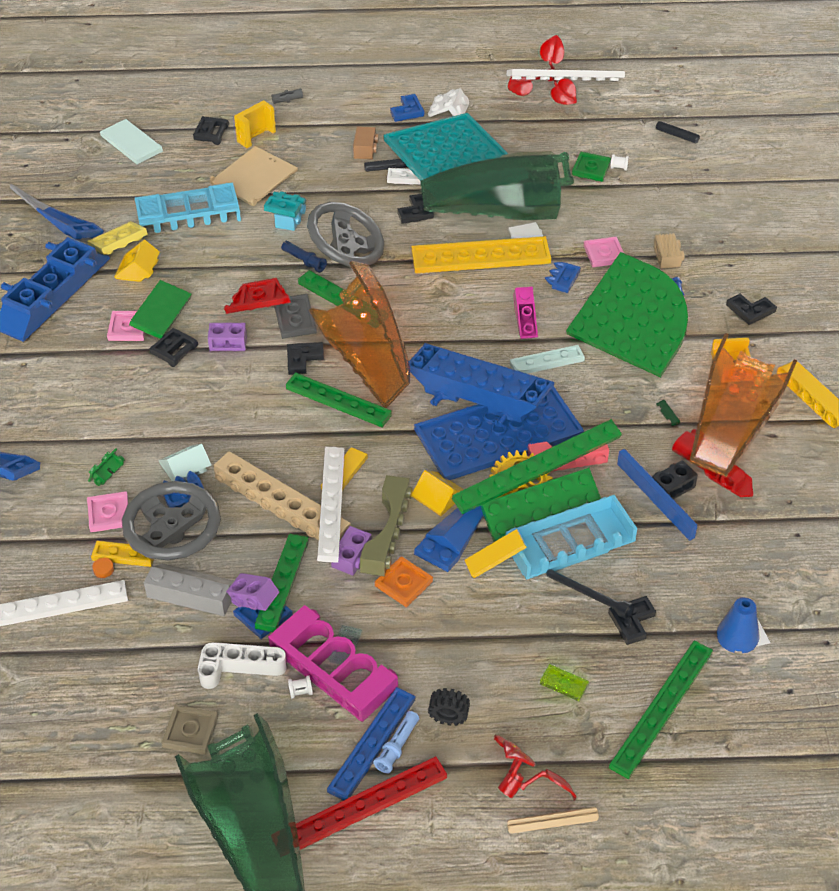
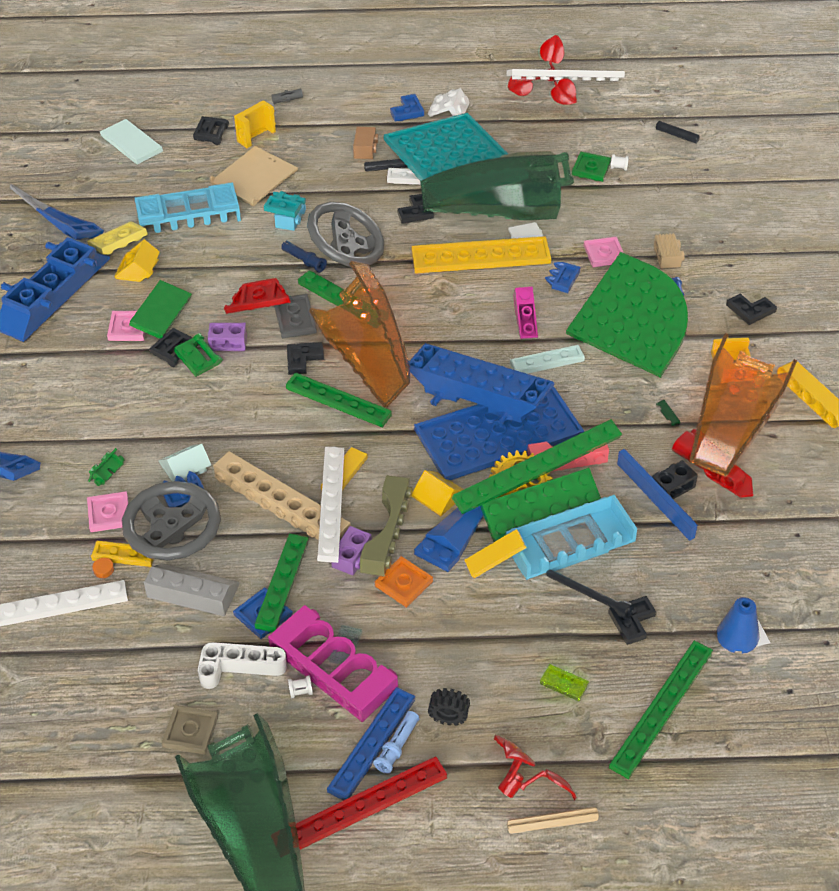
medium lavender brick [226,573,279,611] -> none
none -> green plate [174,333,223,377]

